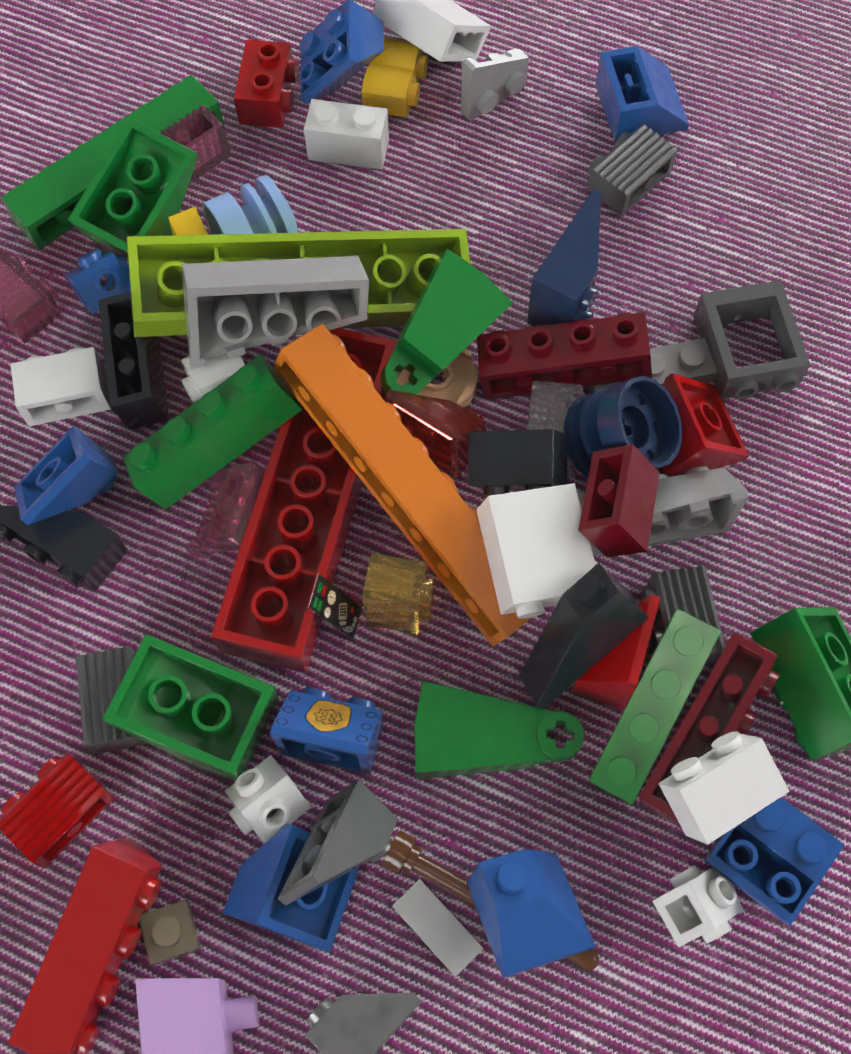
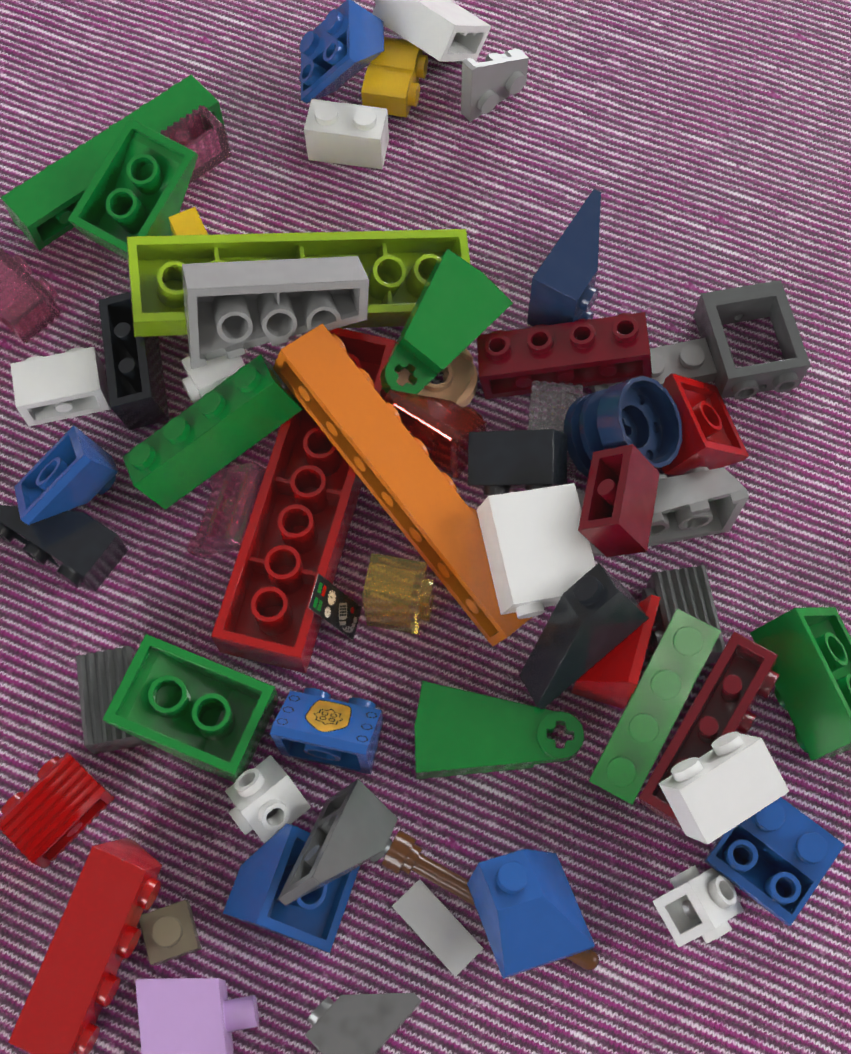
blue brick [64,248,130,314] -> none
light blue wheel [202,174,299,235] -> none
red brick [234,39,299,128] -> none
dark grey brick [587,124,677,216] -> none
blue slope [595,46,689,143] -> none

